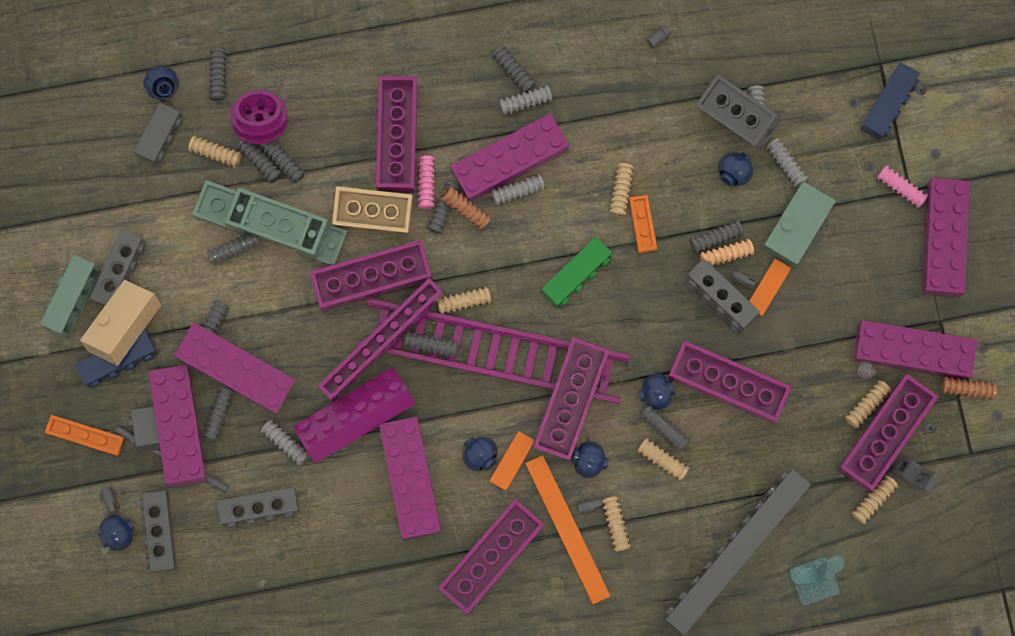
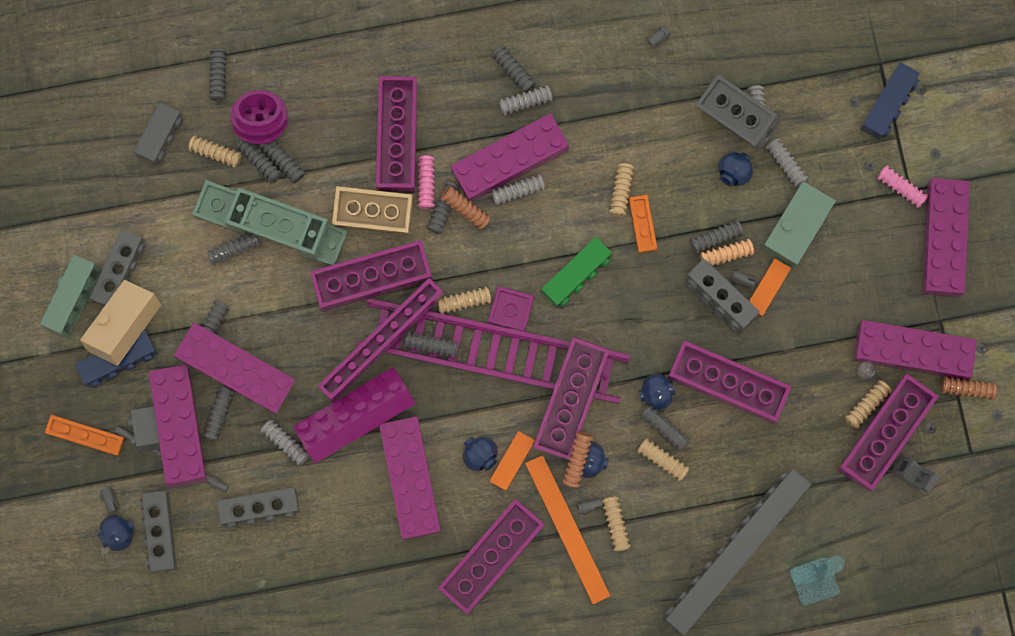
dark blue plant [143,65,179,101] -> none
tan piece [852,475,898,524] -> none
none -> magenta tile [488,286,535,332]
none -> nougat piece [563,432,593,487]

